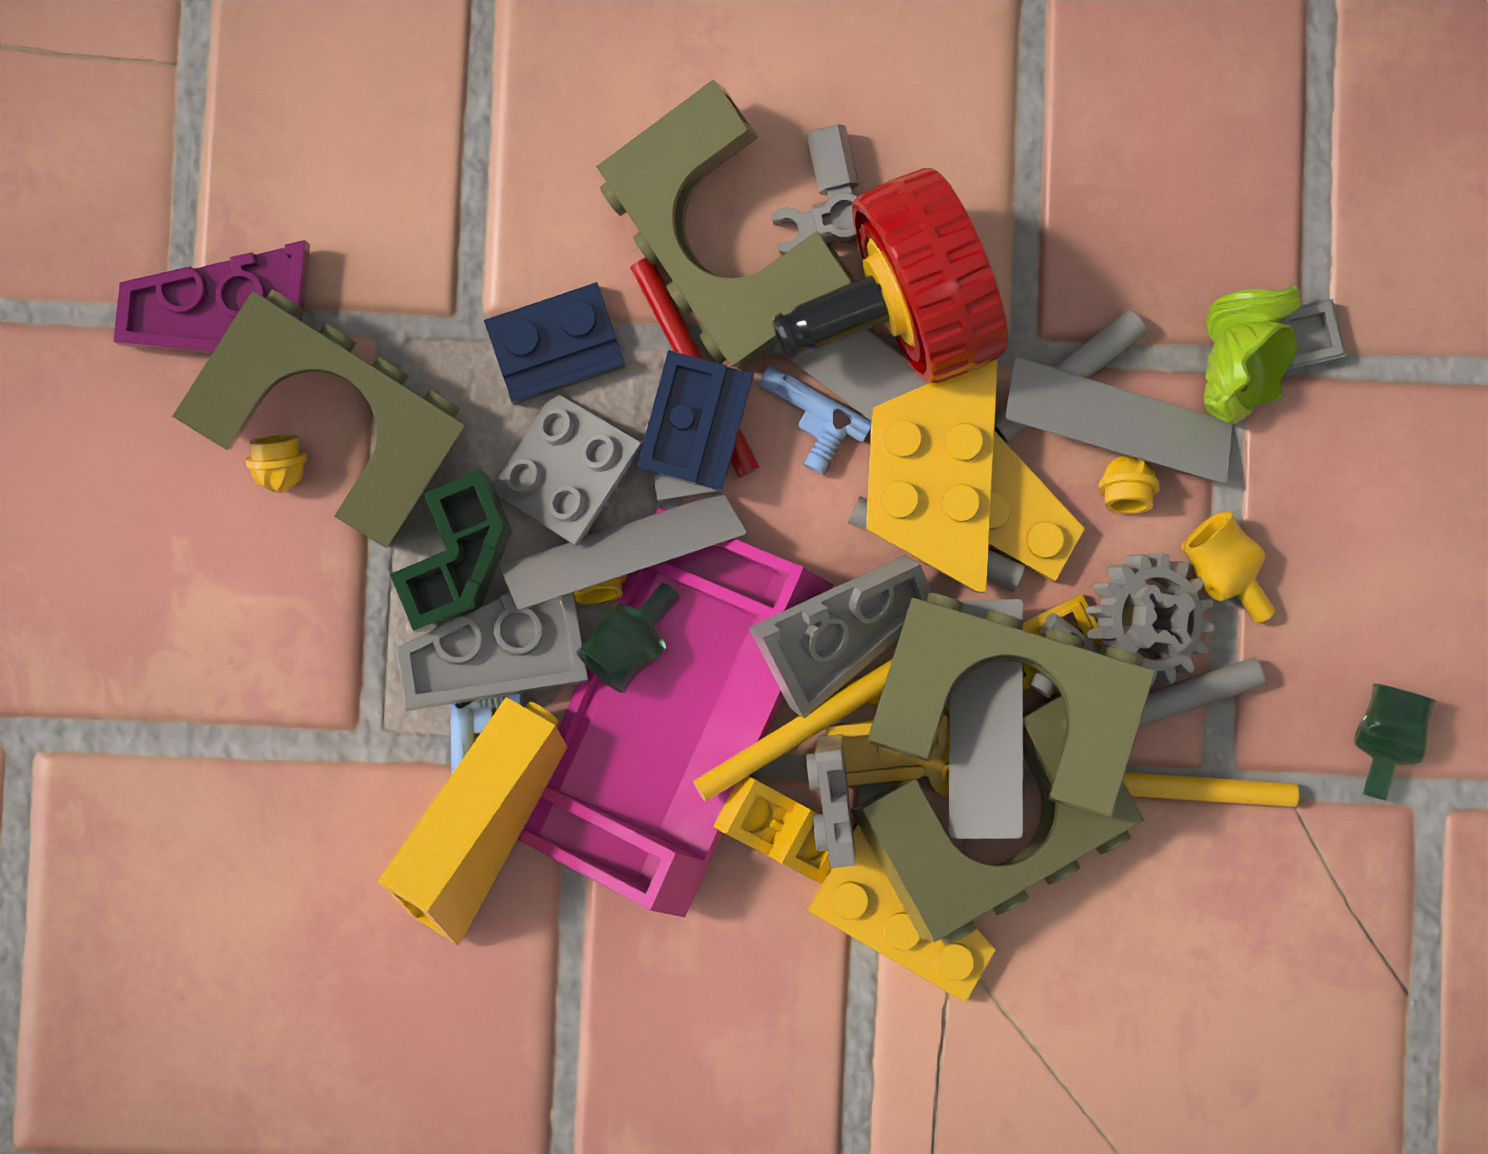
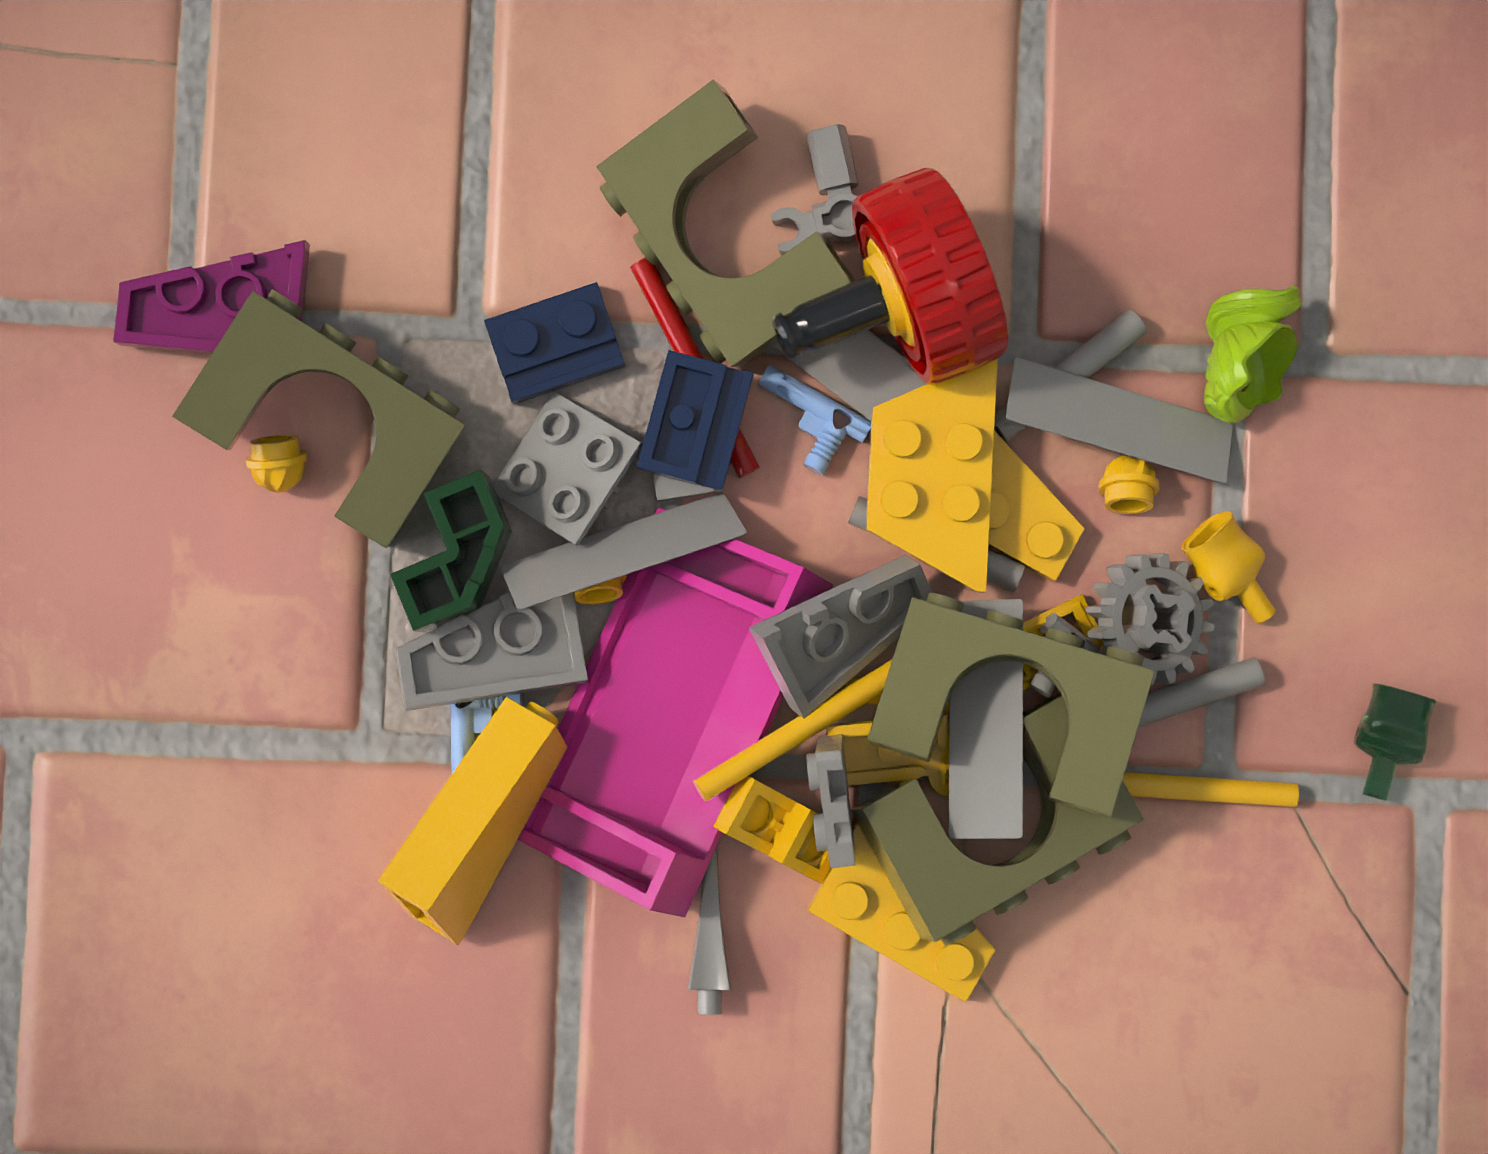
clear green piece [576,583,680,693] -> none
light grey tile [1279,298,1347,372] -> none
none -> light grey piece [688,849,731,1015]

